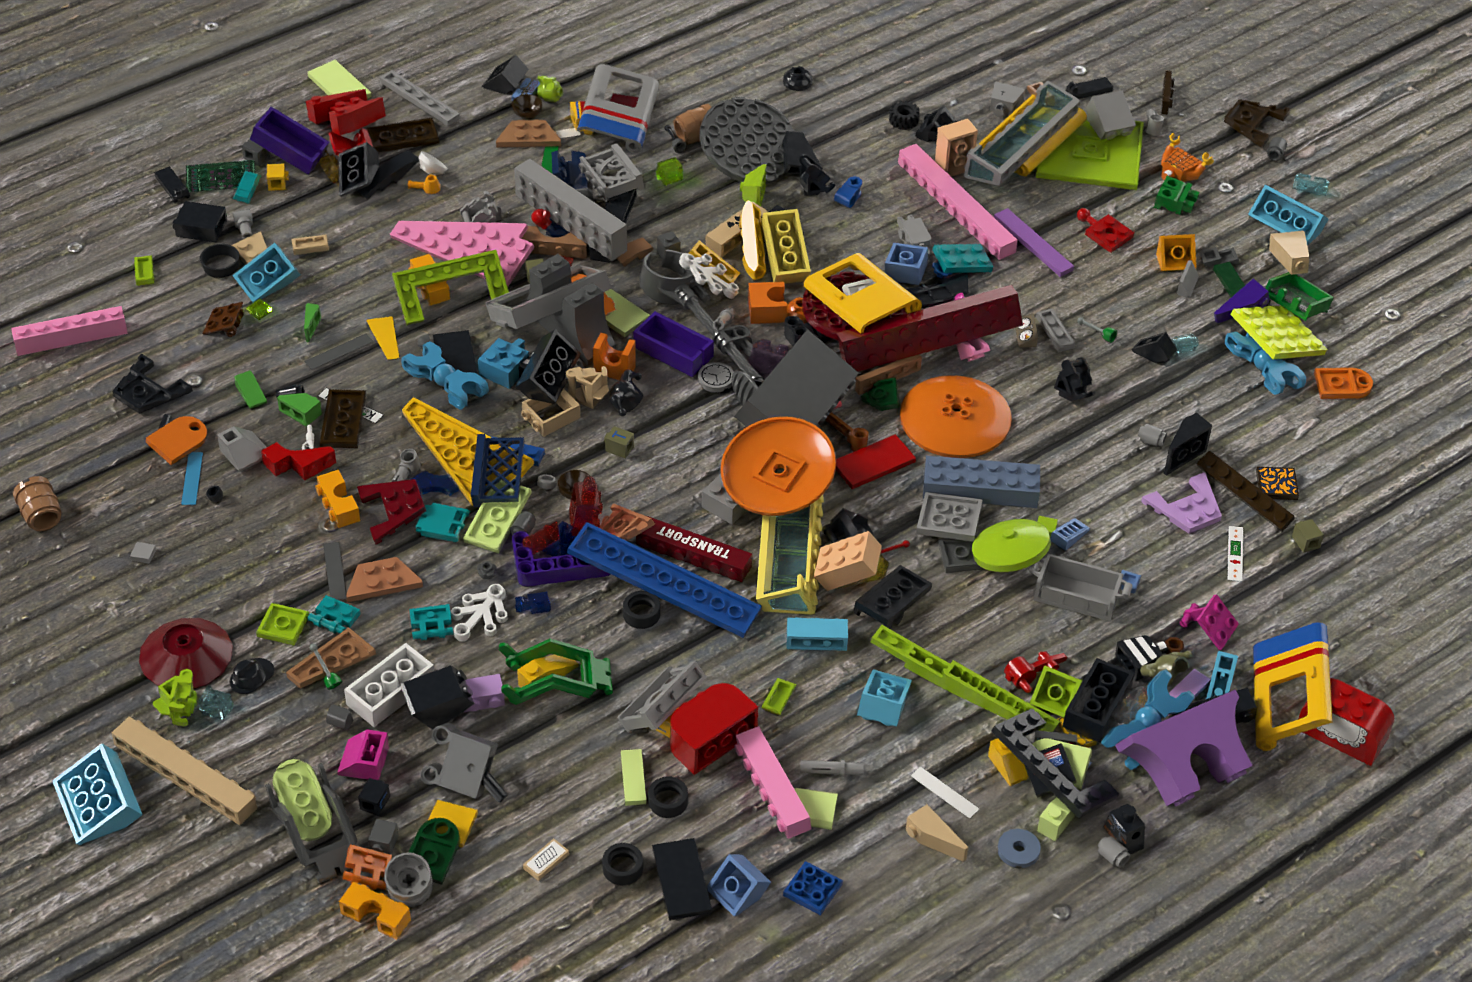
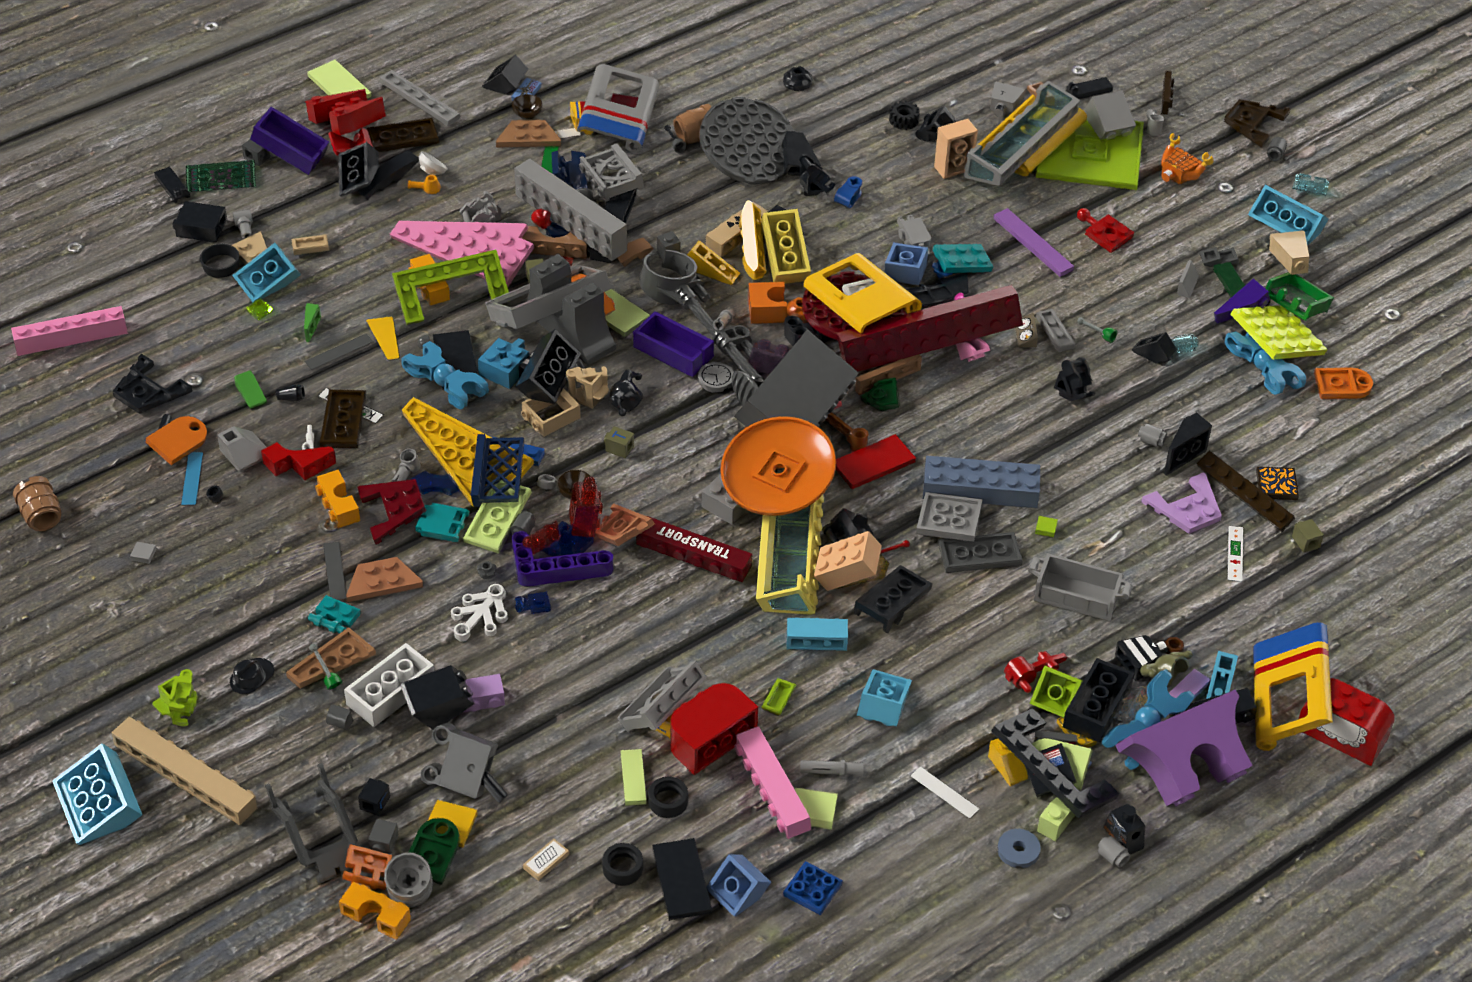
lime tile [134,255,155,286] -> none
dark red dish [139,618,233,689] -> none
clear light blue brick [198,685,234,720] -> none
reddish brown hinge [202,302,244,337] -> none
teal tile [233,171,261,204] -> none
lime tile [256,603,309,646] -> none
yellow brick [267,164,289,191] -> none
yellowish green tile [273,759,332,841] -> none
bright green slope [277,393,322,427] -> none
clear yellow hinge [319,150,339,183] -> none
dark pink slope [337,730,389,780] -> none
teal plate [409,604,453,641] -> none
green piece [499,639,613,705] -> none
yellow slope [517,655,579,687] -> none
lime head [537,76,563,102] -> none
blue plate [567,522,762,638] -> none
orange piece [593,333,636,380] -> none
black tyre [623,591,660,629] -> none
clear neon green brick [656,157,683,185] -> none
white plant [679,253,739,299] -> none
lime slope [740,164,766,206] -> none
lime slope [871,625,1060,732] -> none
bright pink brick [898,144,1018,260] -> none
orange dish [900,375,1012,458] -> none
tan slope [906,805,968,862] -> none
lime dish [972,519,1051,572] -> none
medium blue slope [1051,518,1090,551] -> none
medium blue tile [1121,570,1141,594] -> none
green hips [1154,176,1200,215] -> none
light orange slope [1156,234,1197,271] -> none
dark pink plate [1179,594,1239,650] -> none

